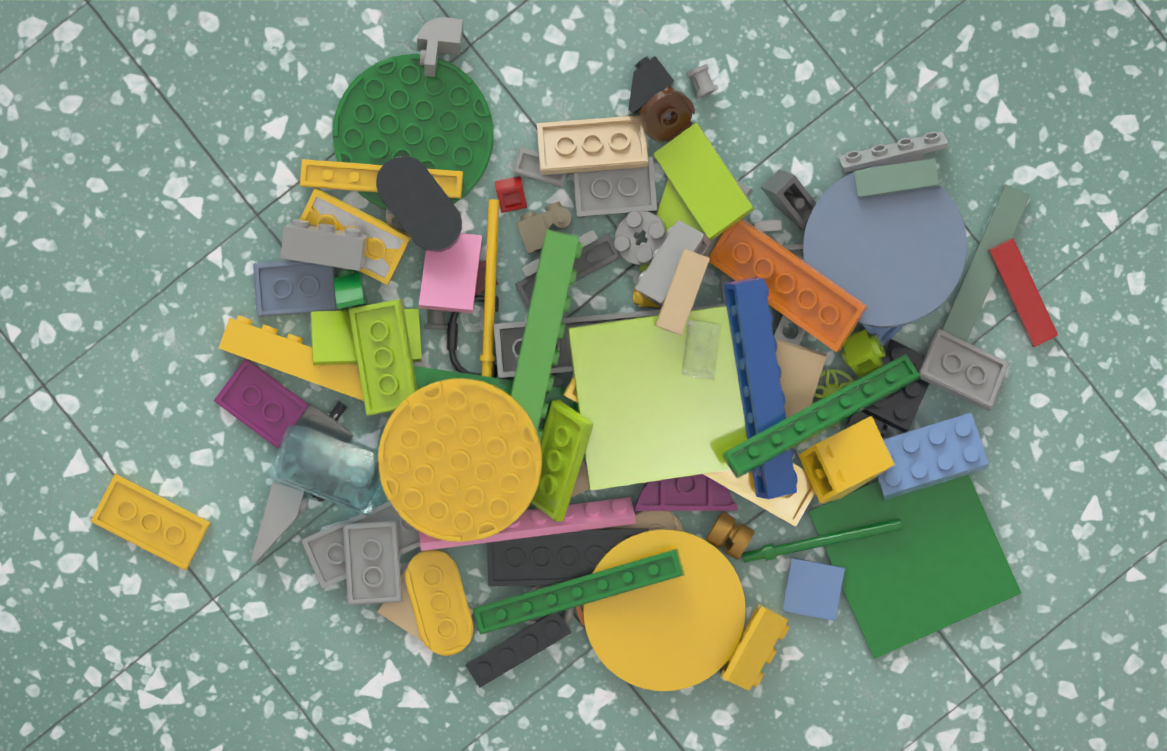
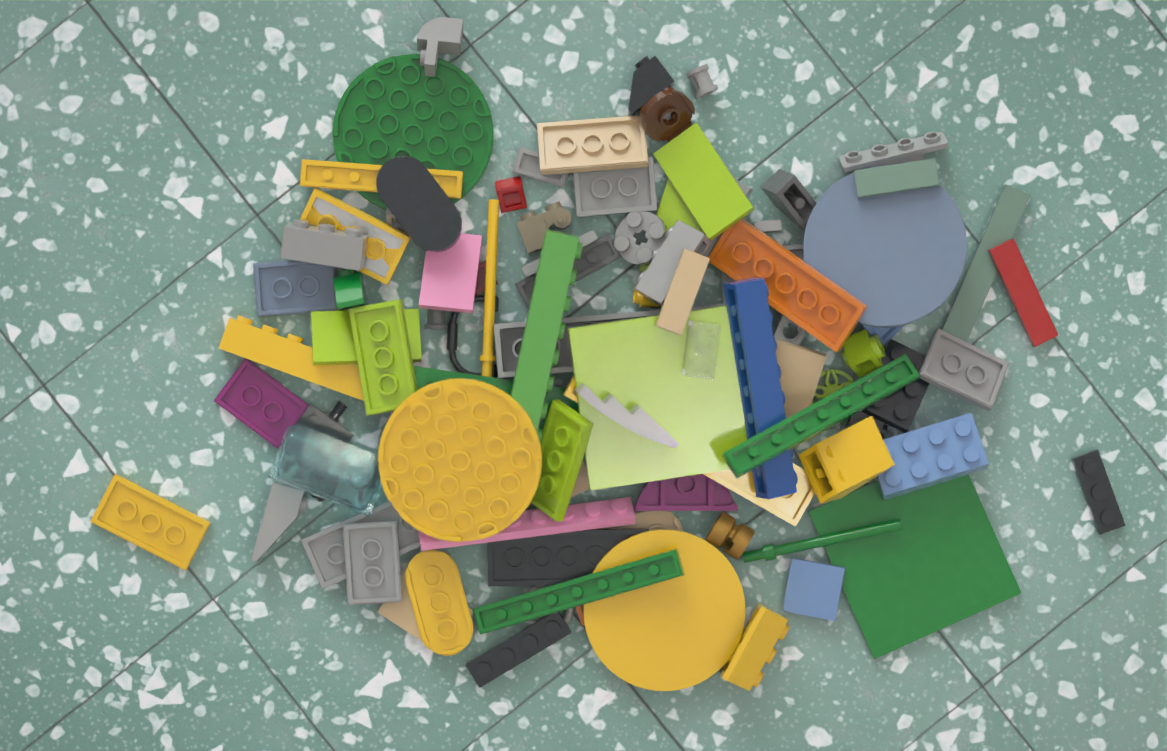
none -> slope [574,383,679,448]
none -> black plate [1071,449,1126,535]

